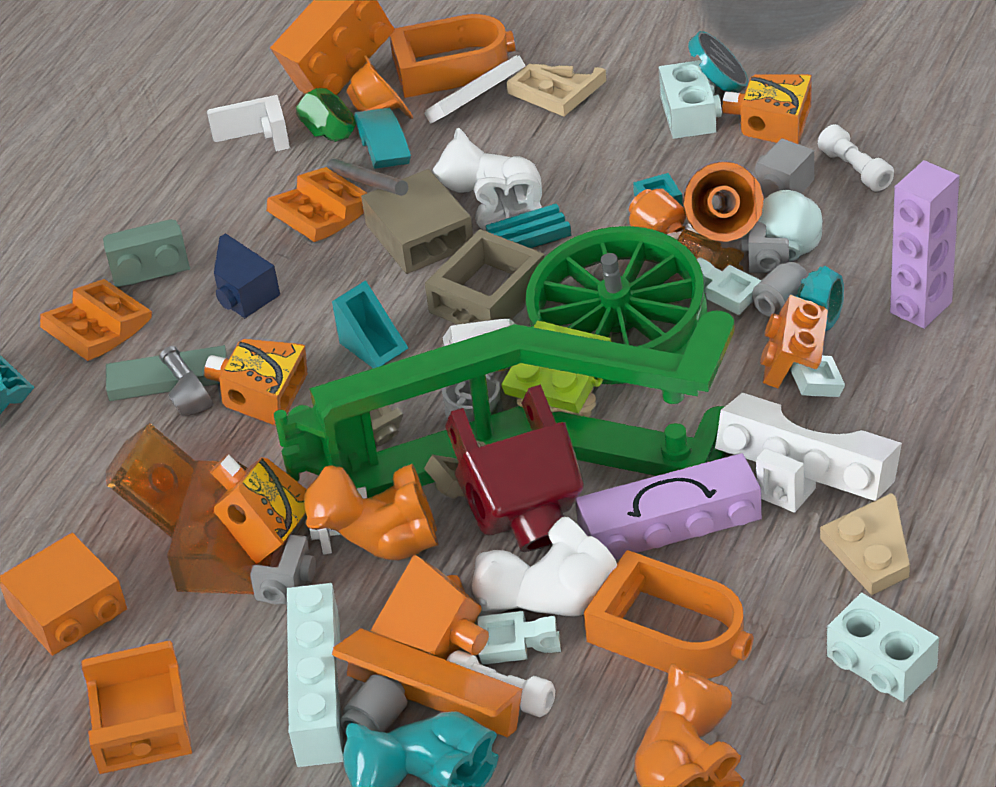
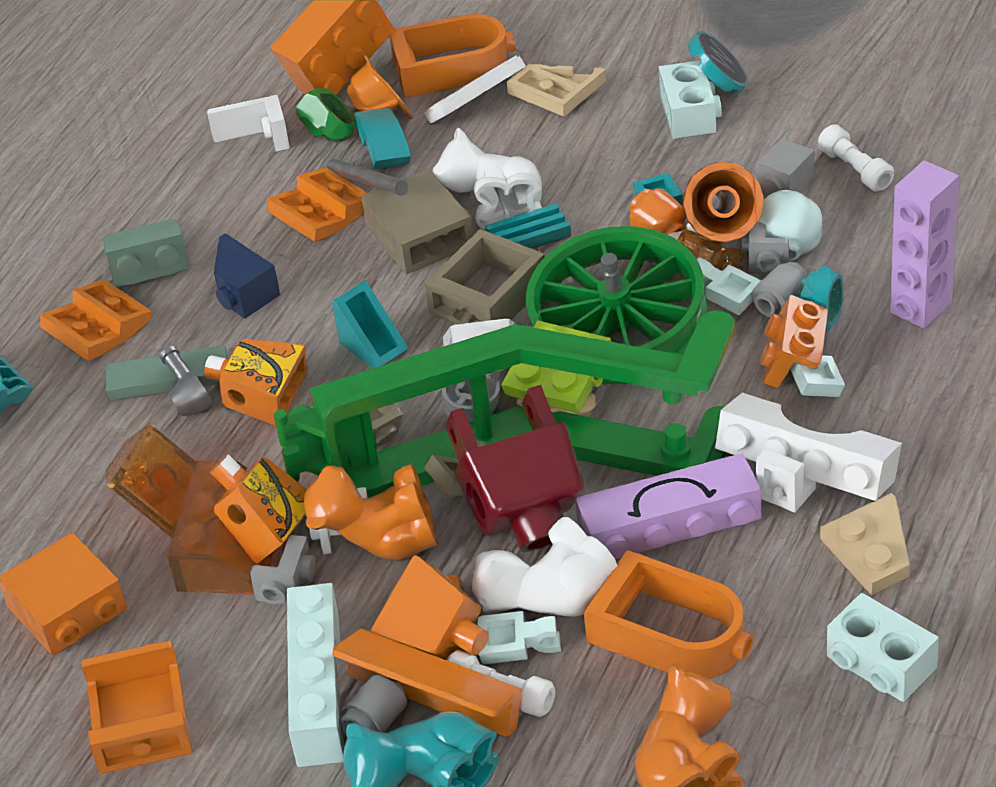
orange torso [722,74,812,144] -> none

